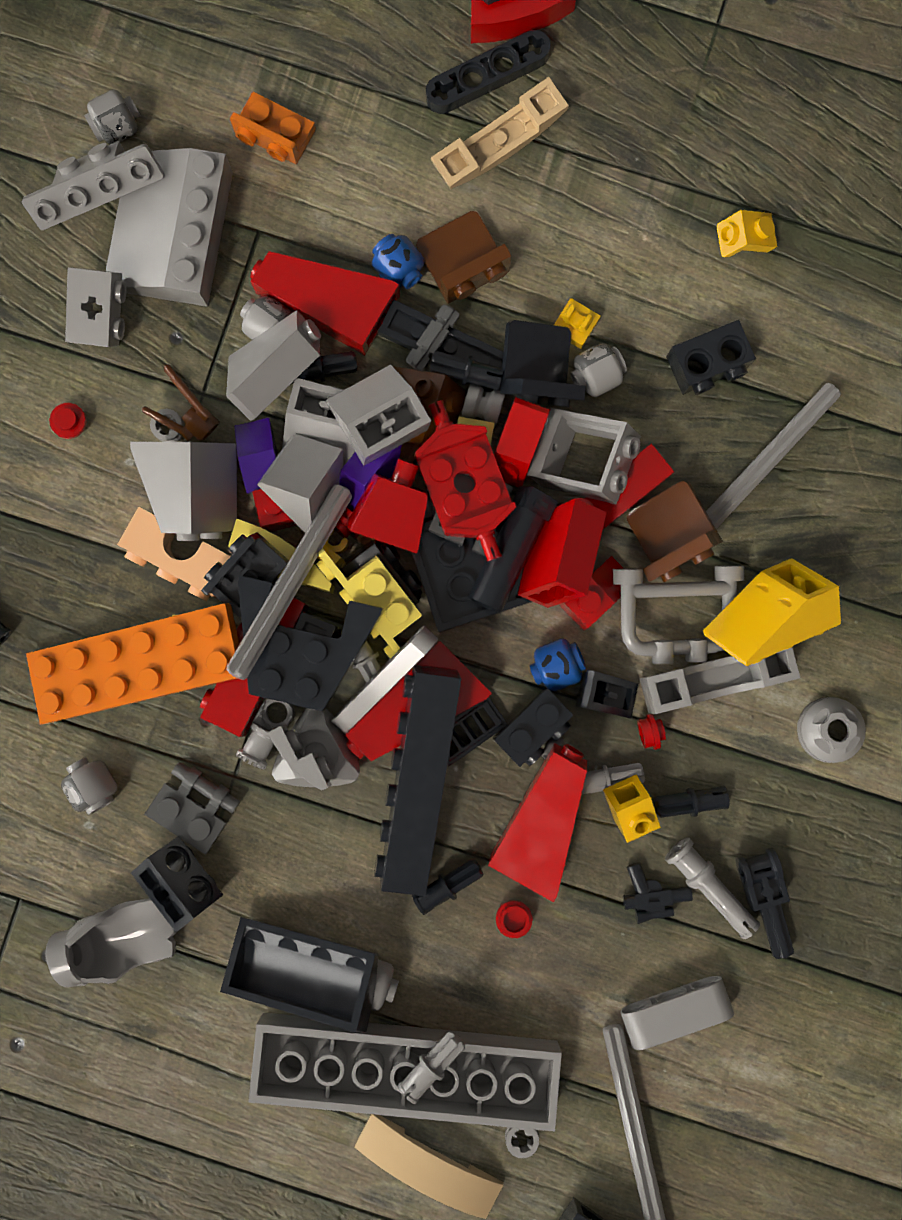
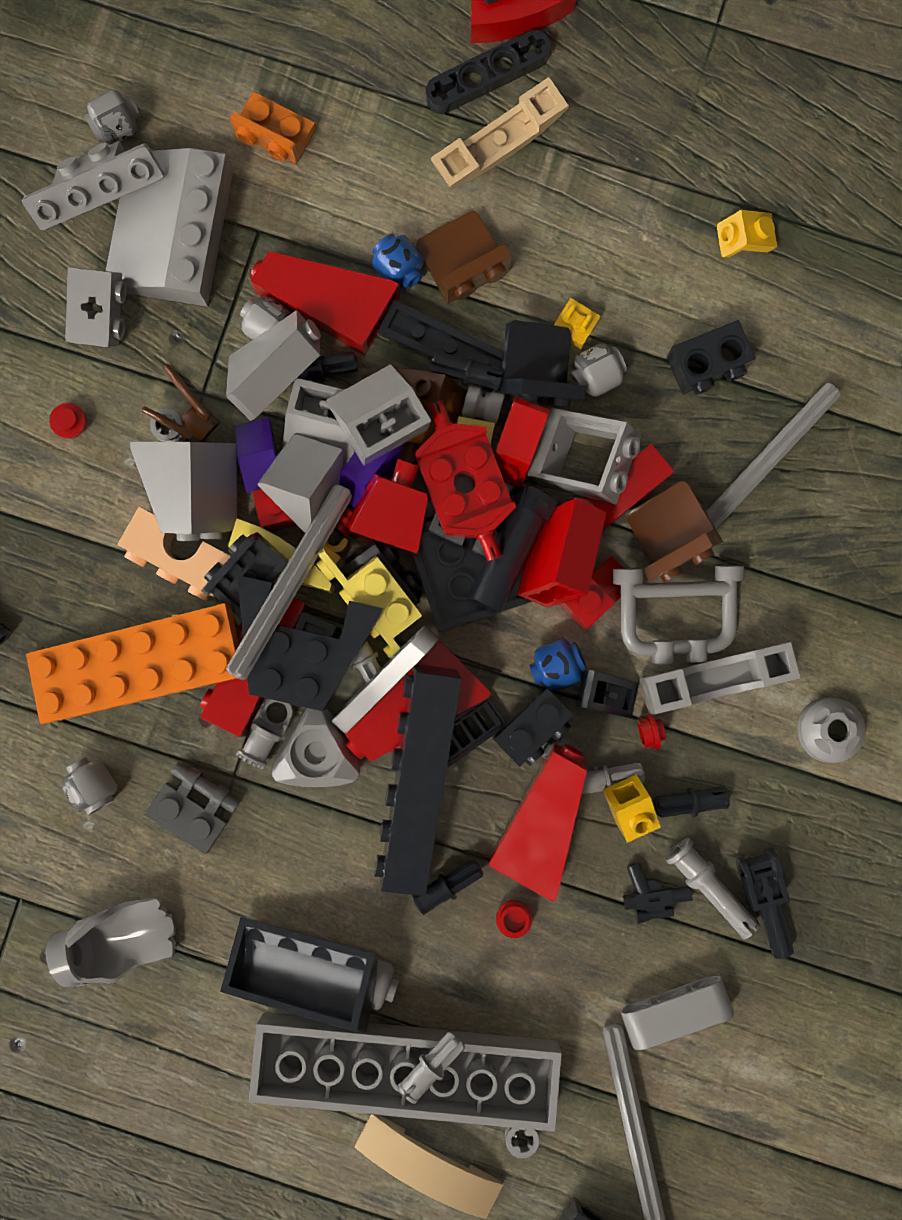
black brick [131,836,223,932] -> none
light grey slope [268,725,334,791] -> none
dark grey axle [406,304,460,372] -> none
yellow slope [703,558,841,666] -> none

